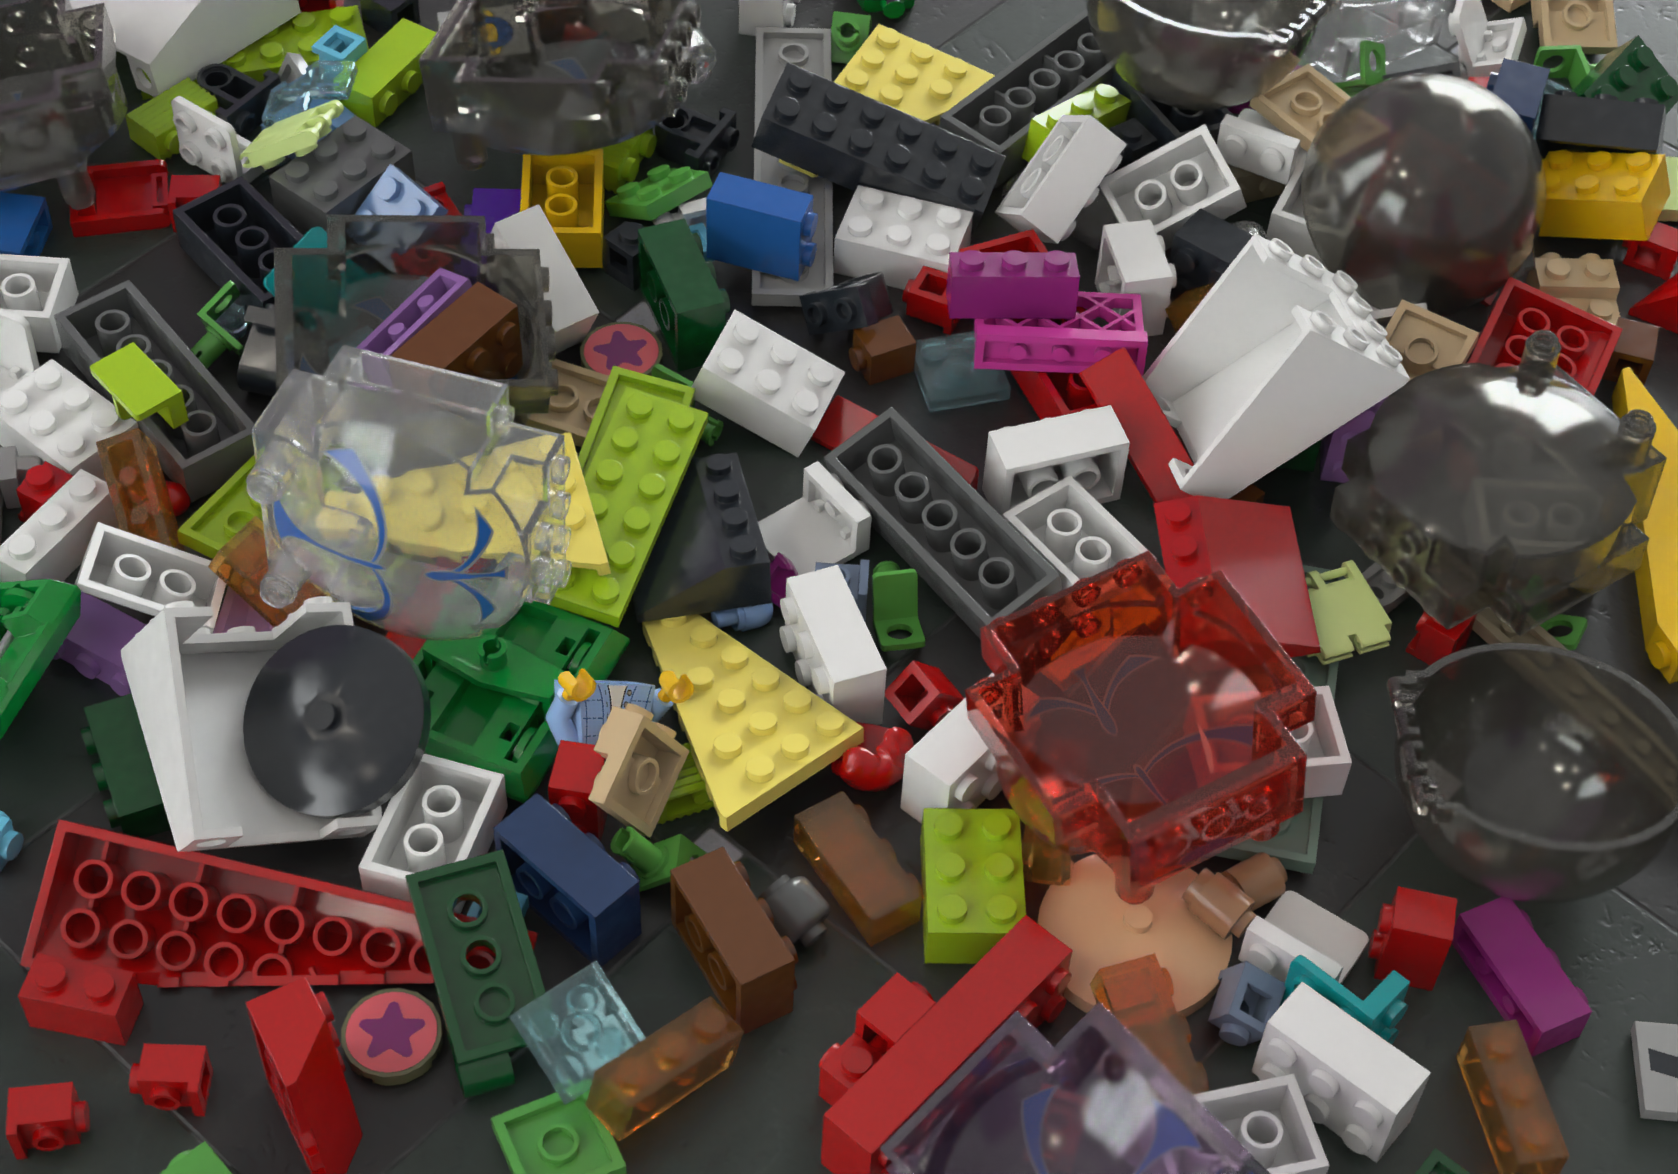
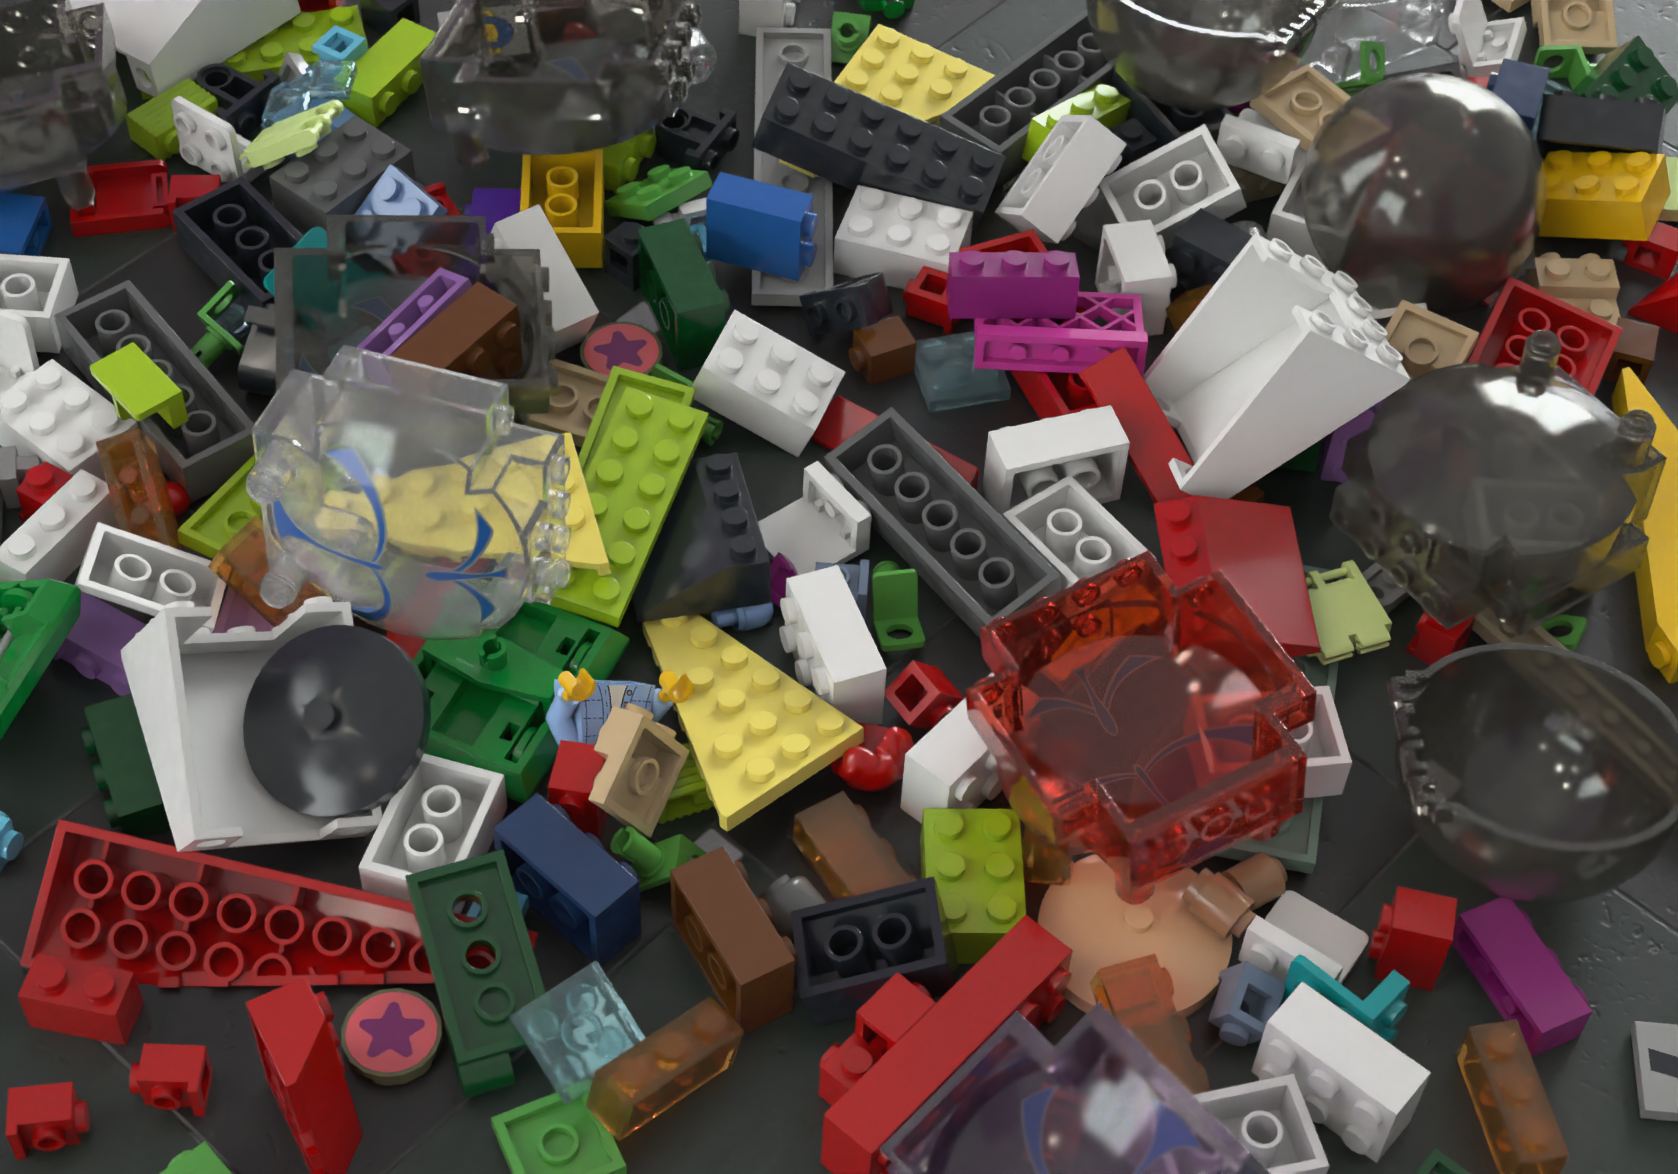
none -> black slope [791,876,960,1025]

